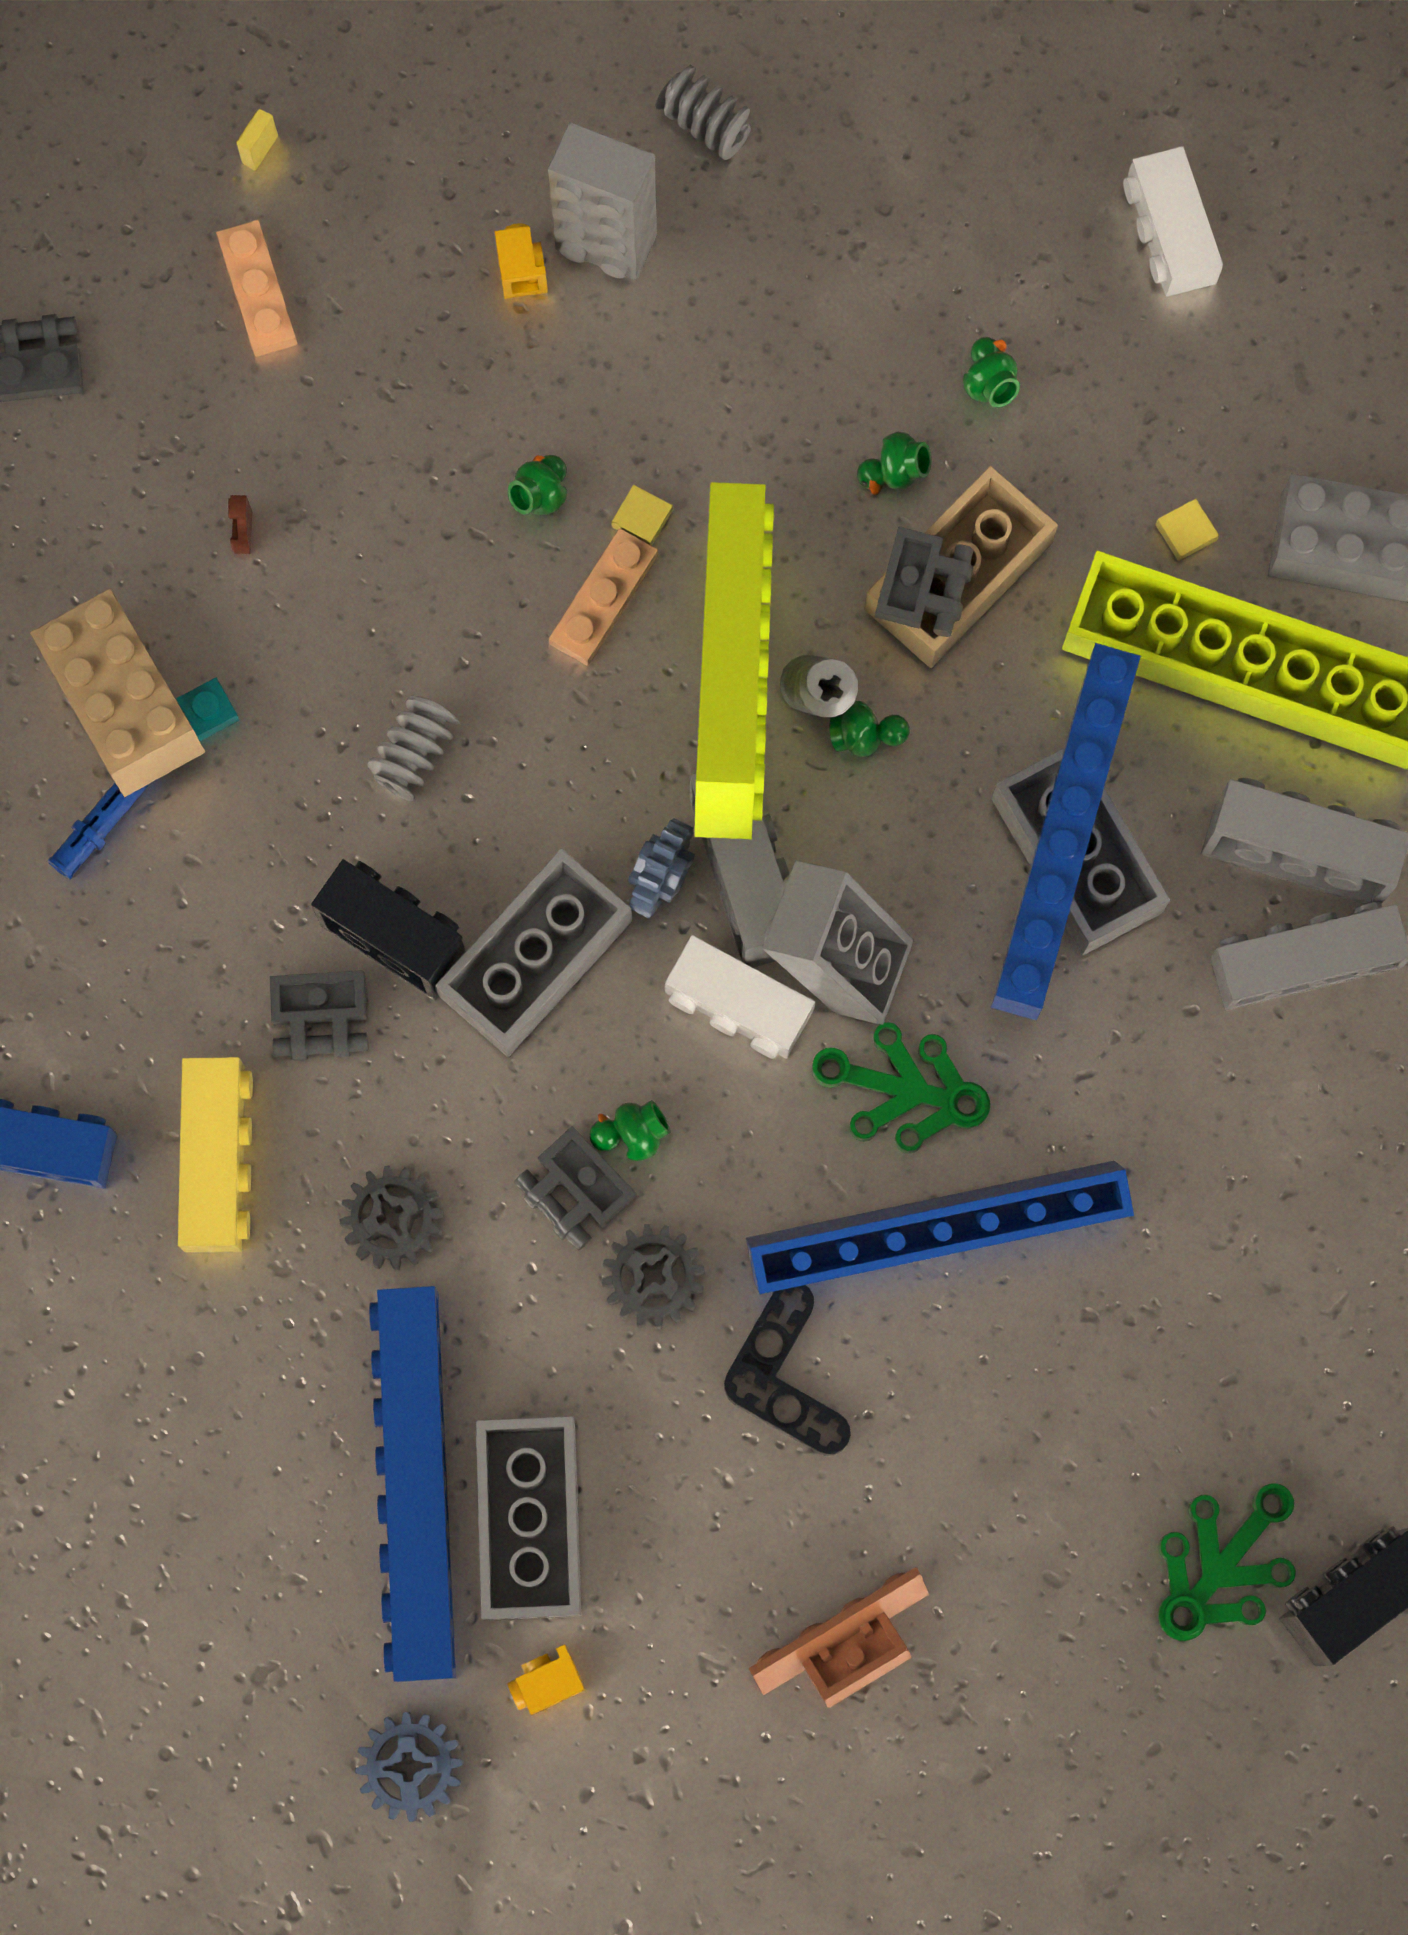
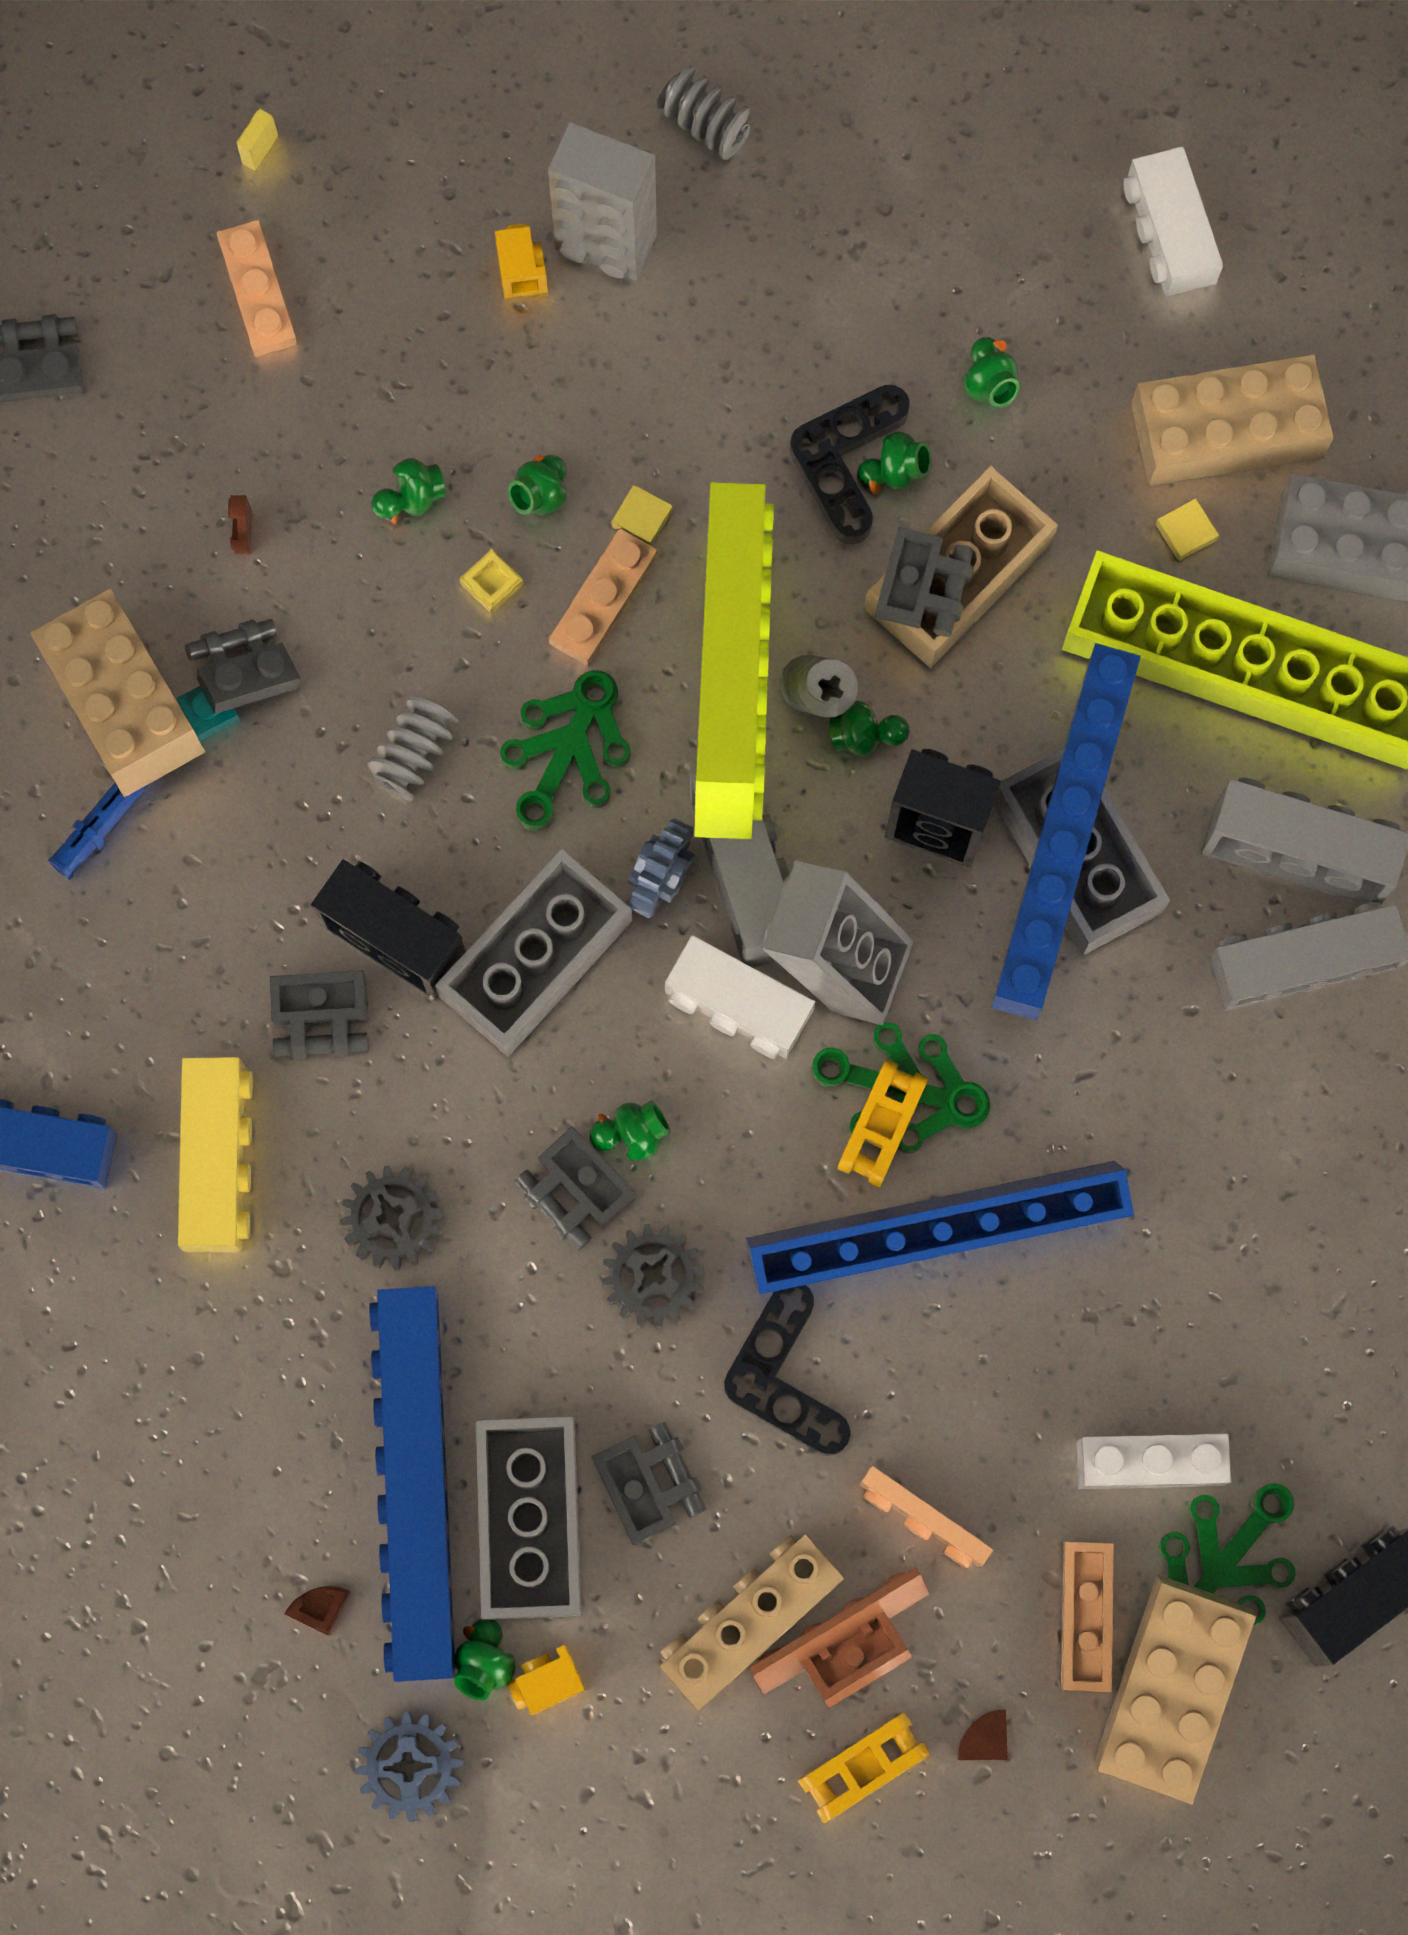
none -> dark grey plate [185,619,301,714]
none -> copper tile [284,1586,351,1636]
none -> green animal [371,458,445,524]
none -> green animal [454,1619,516,1701]
none -> light yellow tile [459,549,524,614]
none -> green plant [500,670,631,831]
none -> dark grey plate [591,1422,707,1545]
none -> tan brick [659,1534,844,1711]
none -> black beam [790,385,910,545]
none -> yellow plate [797,1711,931,1823]
none -> yellow plate [837,1059,929,1188]
none -> light nougat plate [859,1466,994,1569]
none -> black brick [884,749,1001,868]
none -> copper tile [957,1709,1008,1760]
none -> light nougat plate [1061,1541,1114,1692]
none -> white brick [1076,1434,1231,1490]
none -> tan brick [1094,1574,1256,1805]
none -> tan brick [1131,354,1334,487]

